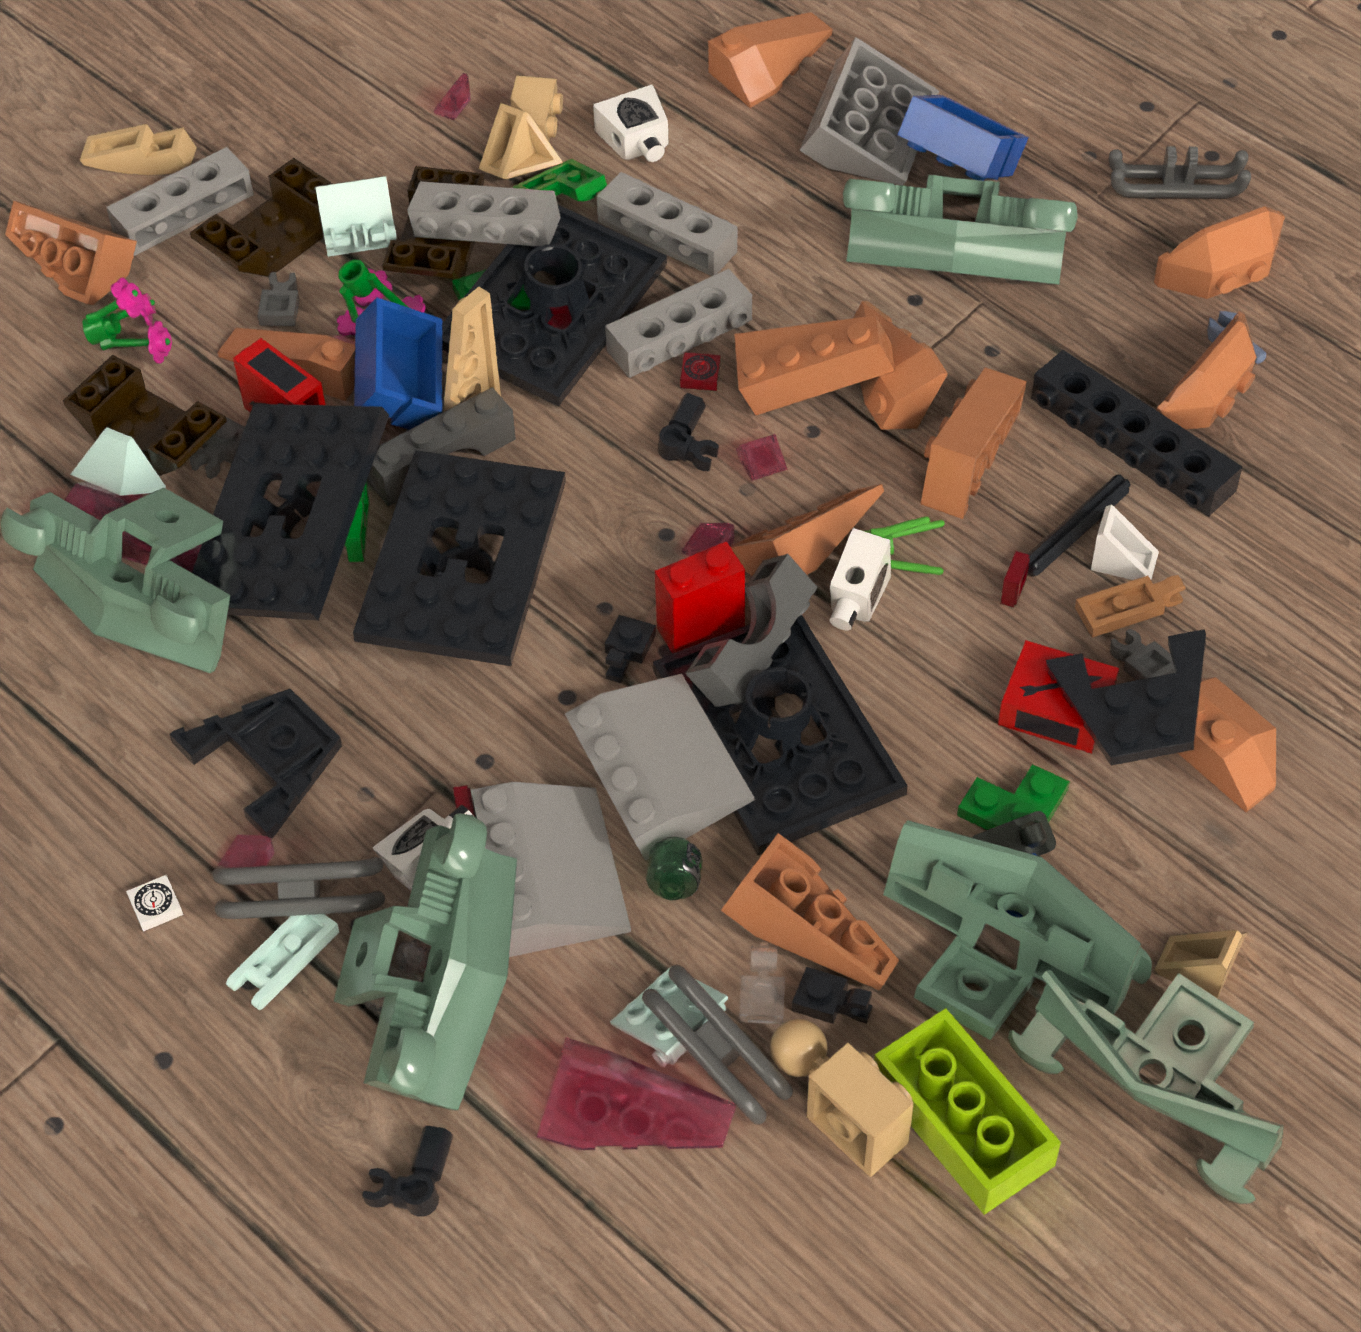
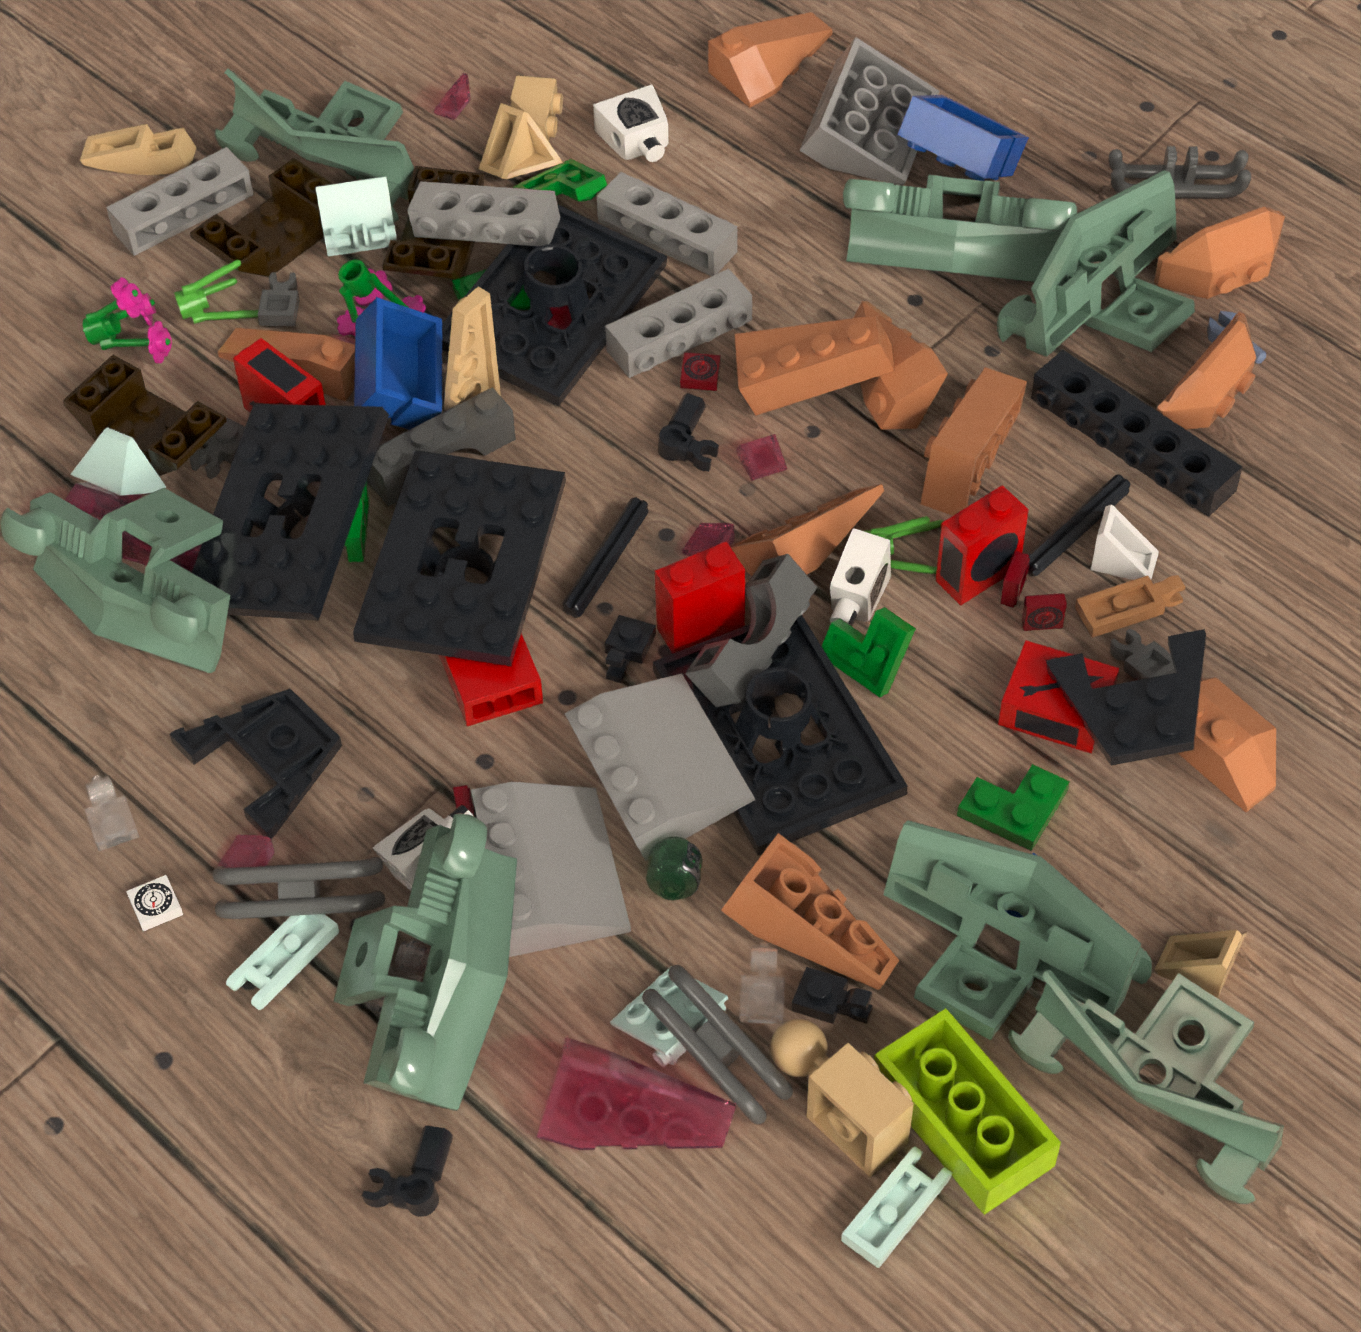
nougat wedge [5,201,137,305] -> none
pearl dark grey piece [971,811,1056,856] -> none
none -> clear plate [85,775,139,851]
none -> bright green plant [174,260,258,324]
none -> sand green piece [214,68,414,223]
none -> red brick [439,633,543,727]
none -> black axle [562,497,648,618]
none -> green plate [822,607,916,698]
none -> light aqua hinge [841,1146,953,1268]
none -> red brick [936,485,1029,606]
none -> sand green piece [997,170,1195,357]
none -> dark red tile [1022,593,1067,631]

